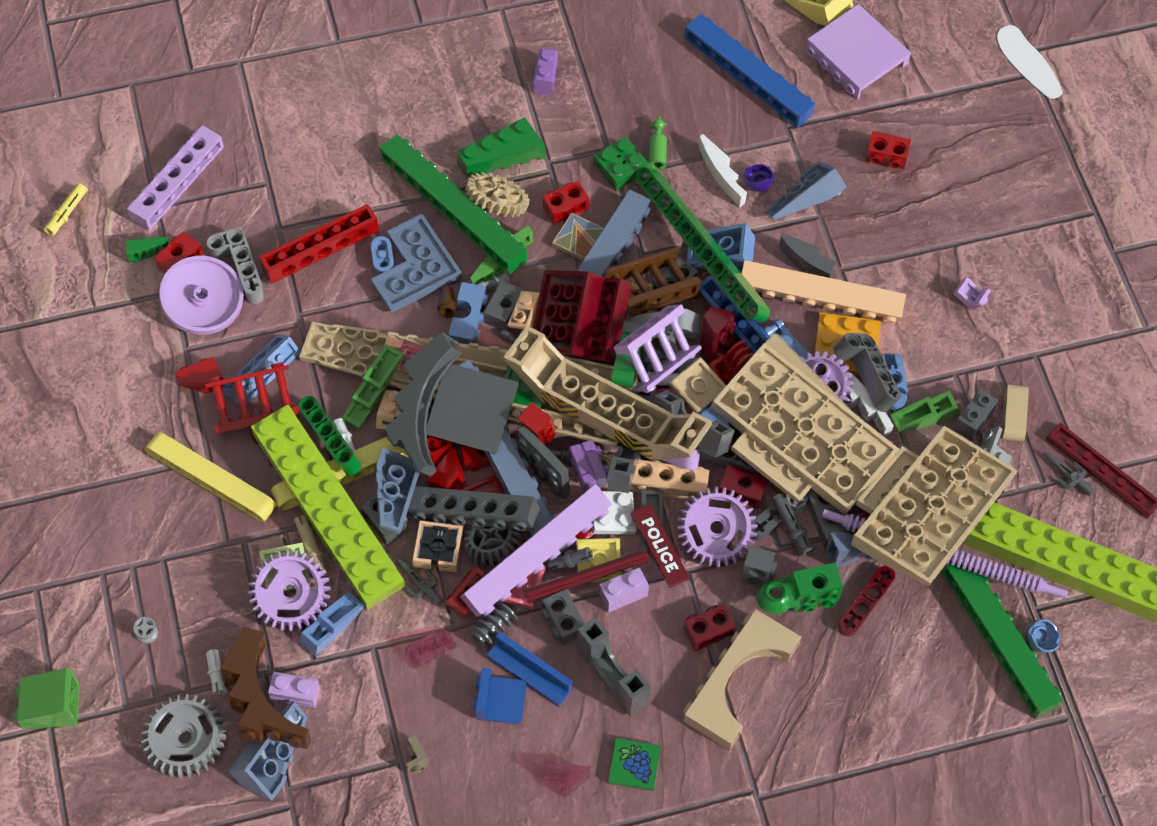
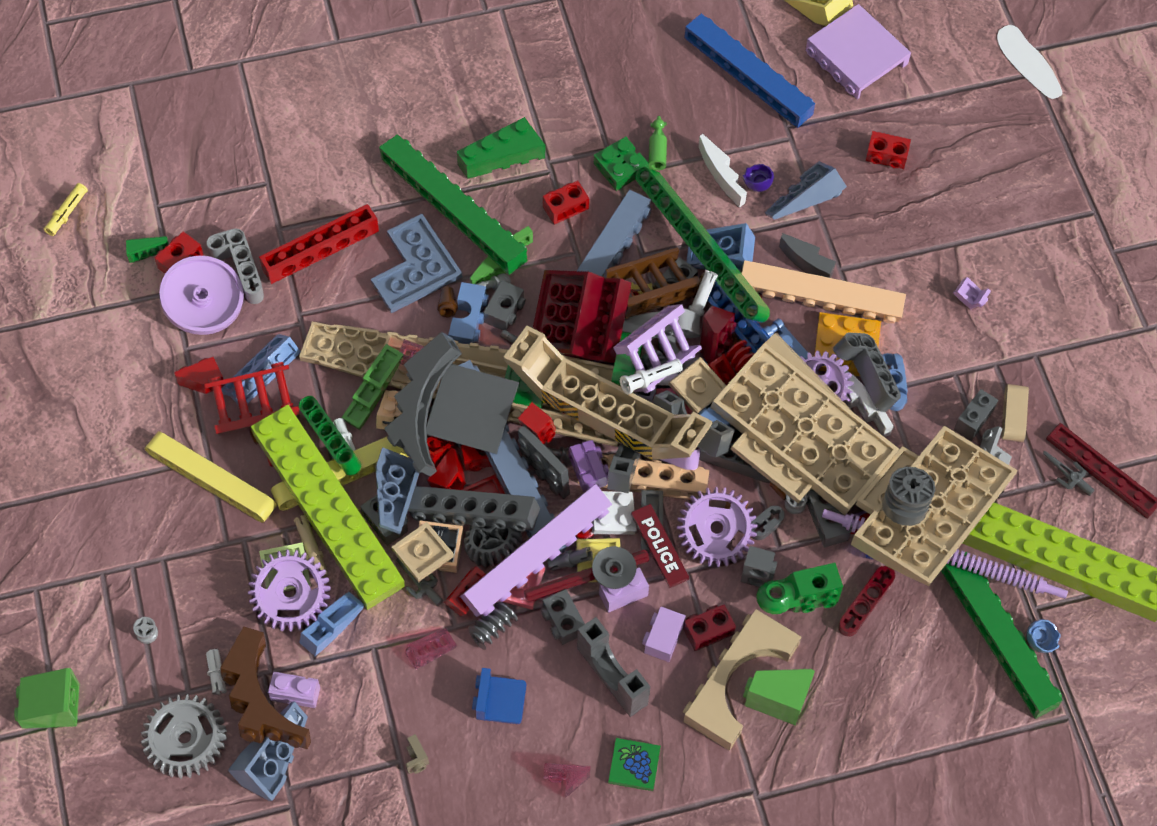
lavender brick [127,125,224,231] -> none
medium blue plate [371,236,394,274] -> none
tan gear [465,172,530,217] -> none
blue fence [487,632,573,707] -> none
light nougat slope [508,290,540,329] -> none
medium lavender brick [534,48,558,95] -> none
tile [552,213,604,261] -> none
dark red brick [719,465,768,509] -> none
dark grey pin [771,492,816,557] -> none
sand blue slope [825,532,861,568] -> none
bright green slope [891,390,960,433] -> none
none -> tan plate [392,522,454,582]
none -> dark grey dish [592,546,637,589]
none -> white pin [620,358,682,395]
none -> lavender brick [642,607,686,662]
none -> white pin [688,270,718,317]
none -> bright green slope [743,669,815,725]
none -> dark grey wheel [882,467,936,526]

